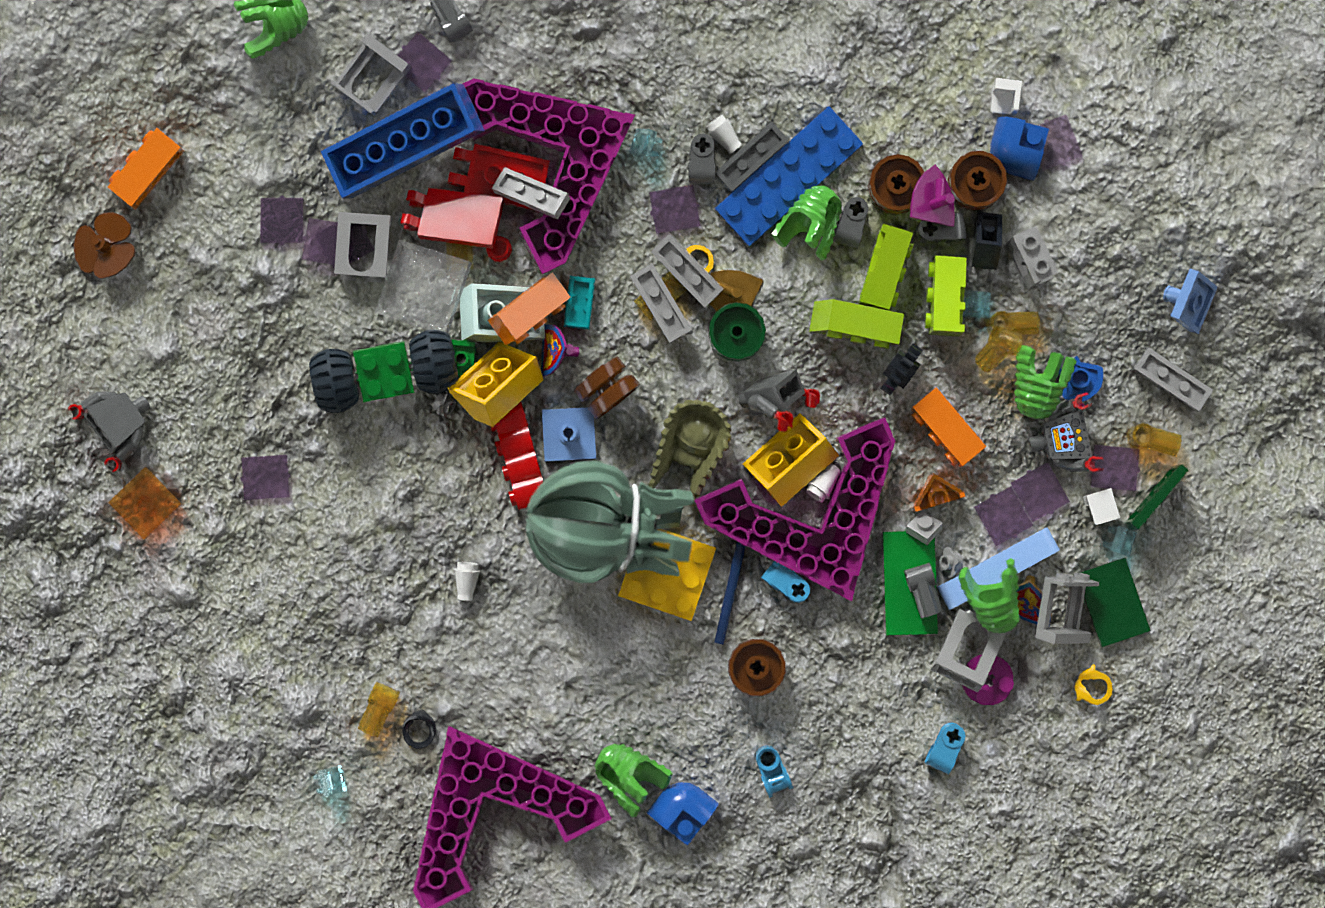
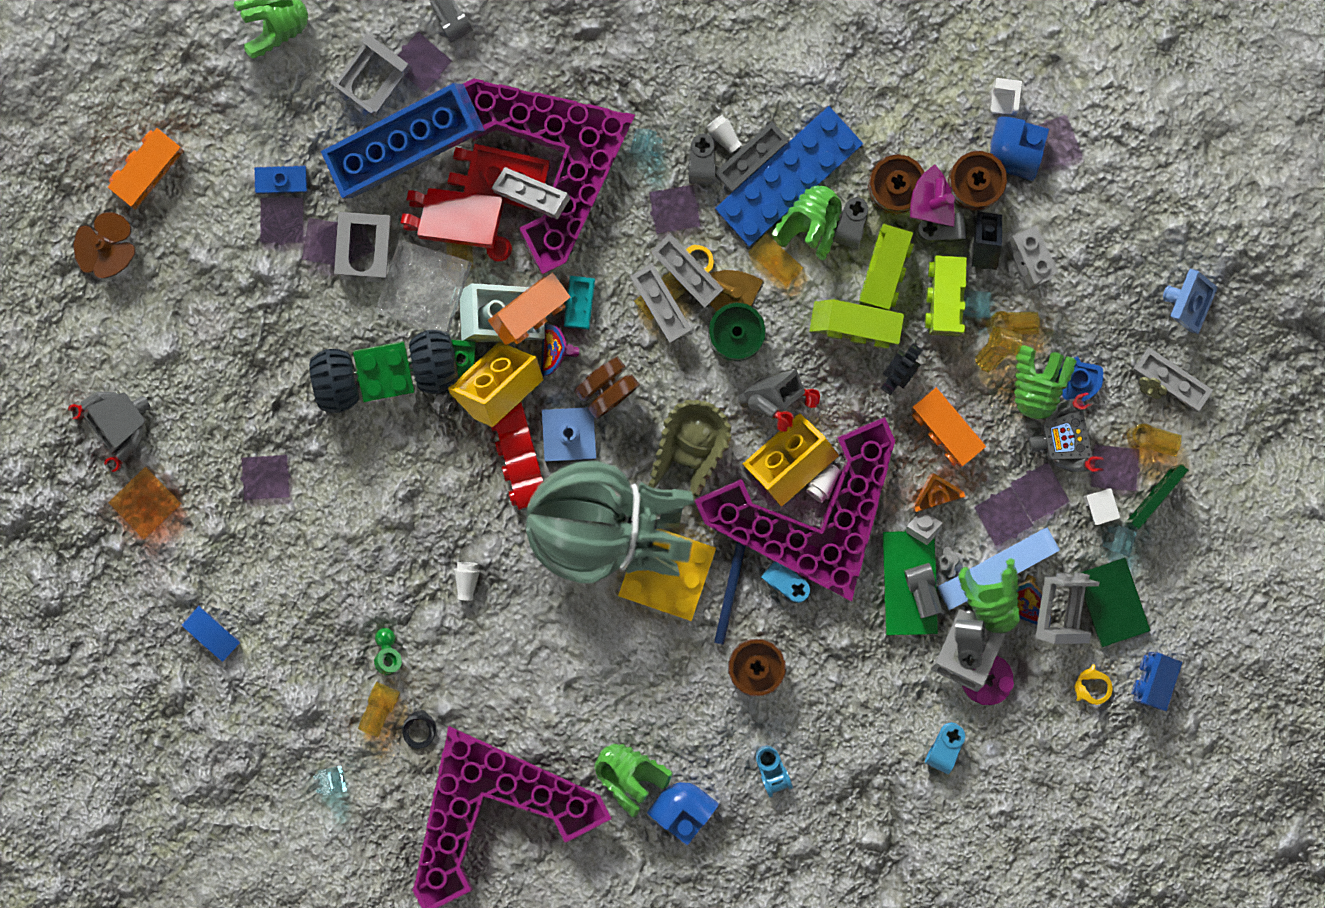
none -> blue slope [182,606,240,662]
none -> blue plate [254,166,307,194]
none -> green plate [374,628,402,676]
none -> clear yellow plate [748,234,804,288]
none -> dark grey piece [955,619,985,669]
none -> blue slope [1131,652,1183,711]
none -> olive plant [1139,377,1167,399]

